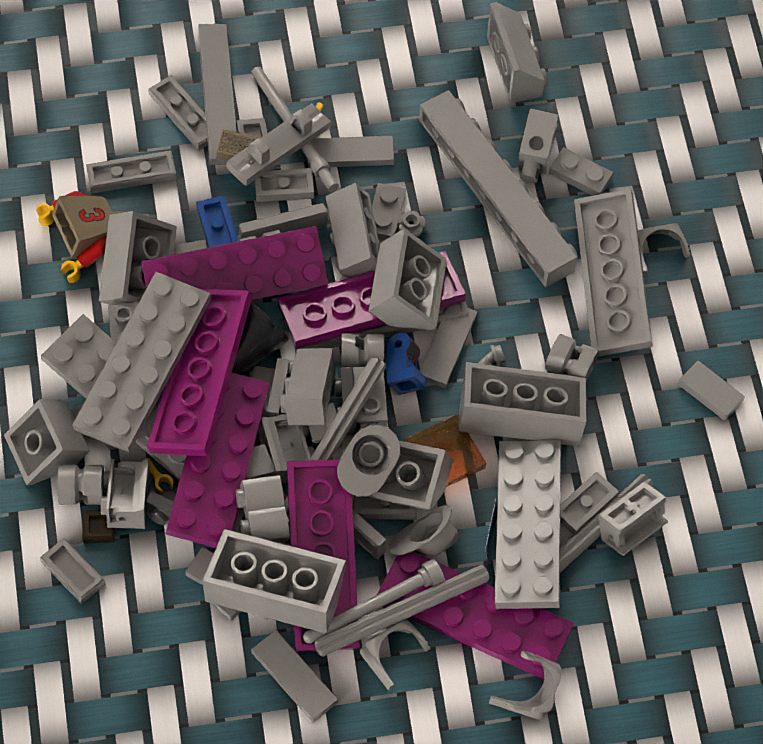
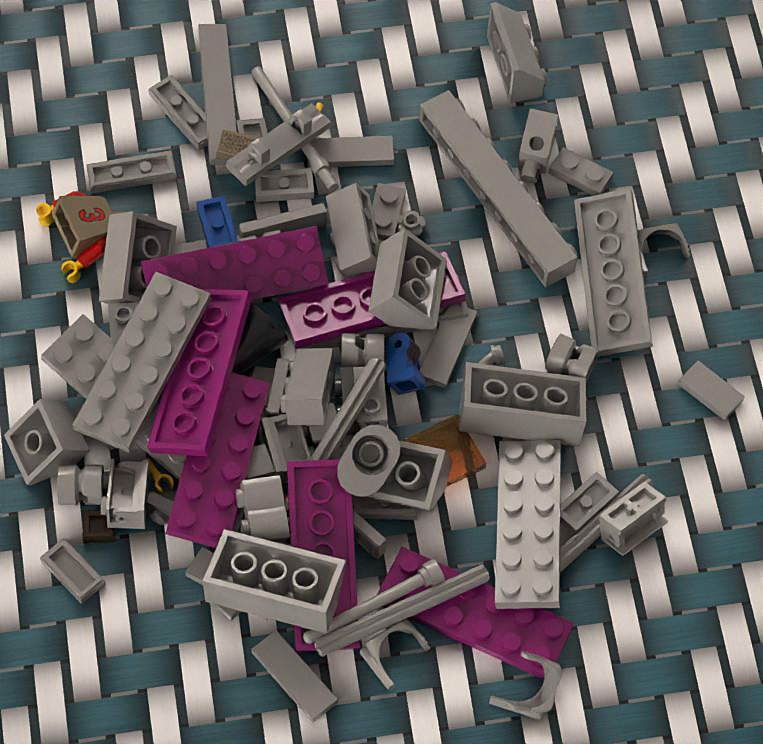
light grey piece [389,505,460,557] -> none
blue sticker [486,499,497,560] -> none

